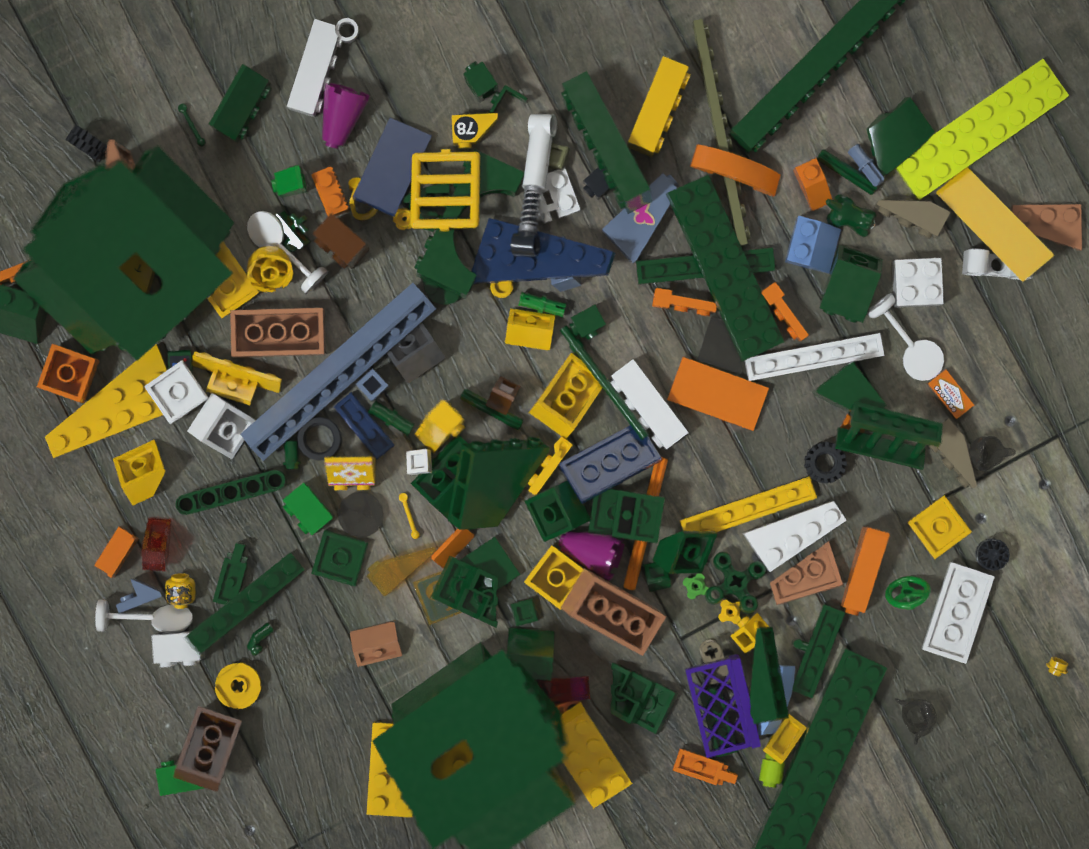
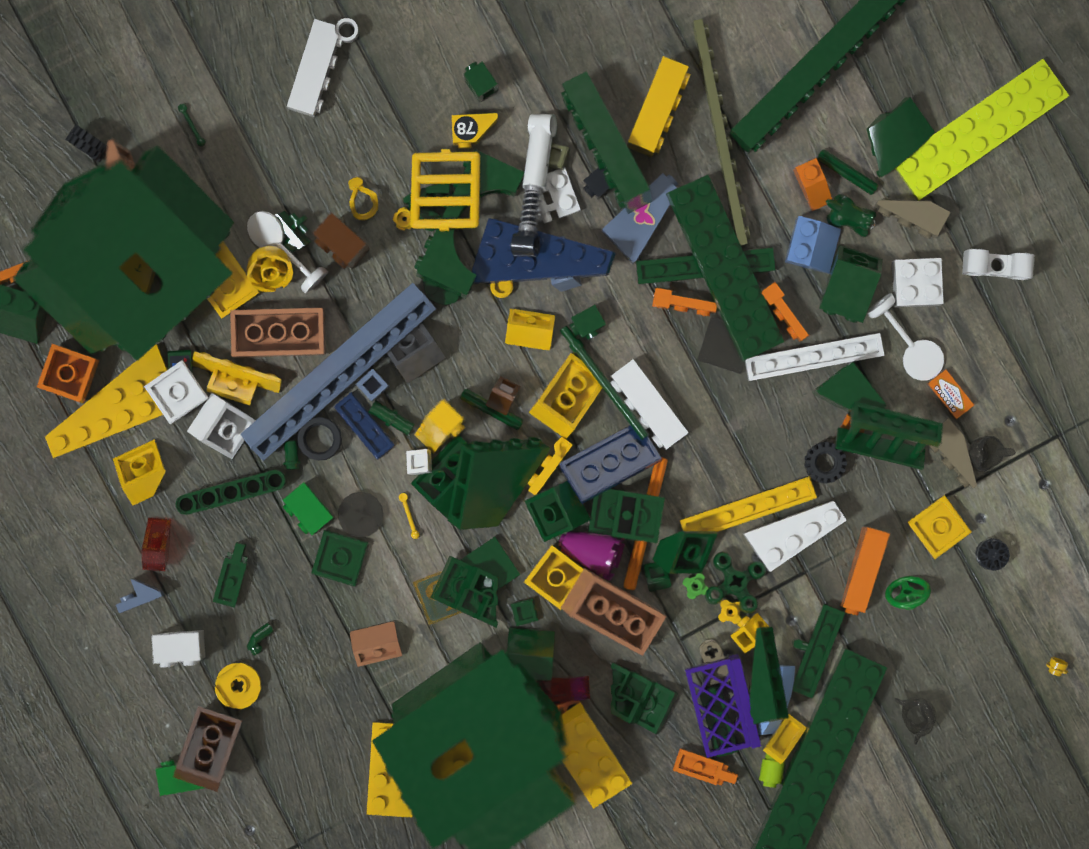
orange panel [94,526,139,578] -> none
white piece [95,599,193,634] -> none
head [165,573,196,609] -> none
dark green plate [184,552,305,656] -> none
dark green slope [209,63,272,143] -> none
green slope [271,165,307,198] -> none
orange brick [311,167,350,217] -> none
magenta cone [322,83,370,149] -> none
yellow slope [325,457,376,490] -> none
dark blue tile [352,118,432,217] -> none
clear yellow slope [366,547,437,597] -> none
orange slope [431,529,474,568] -> none
dark green bracket [489,85,528,113] -> none
green pin [518,292,566,317] -> none
orange tile [667,357,769,431] -> none
orange slope [690,144,781,197] -> none
nougat wing [770,541,843,605] -> none
sand blue axle [848,144,885,187] -> none
white plate [921,562,995,664] -> none
yellow sticker [936,167,1054,281] -> none
nougat wing [1011,204,1082,251] -> none

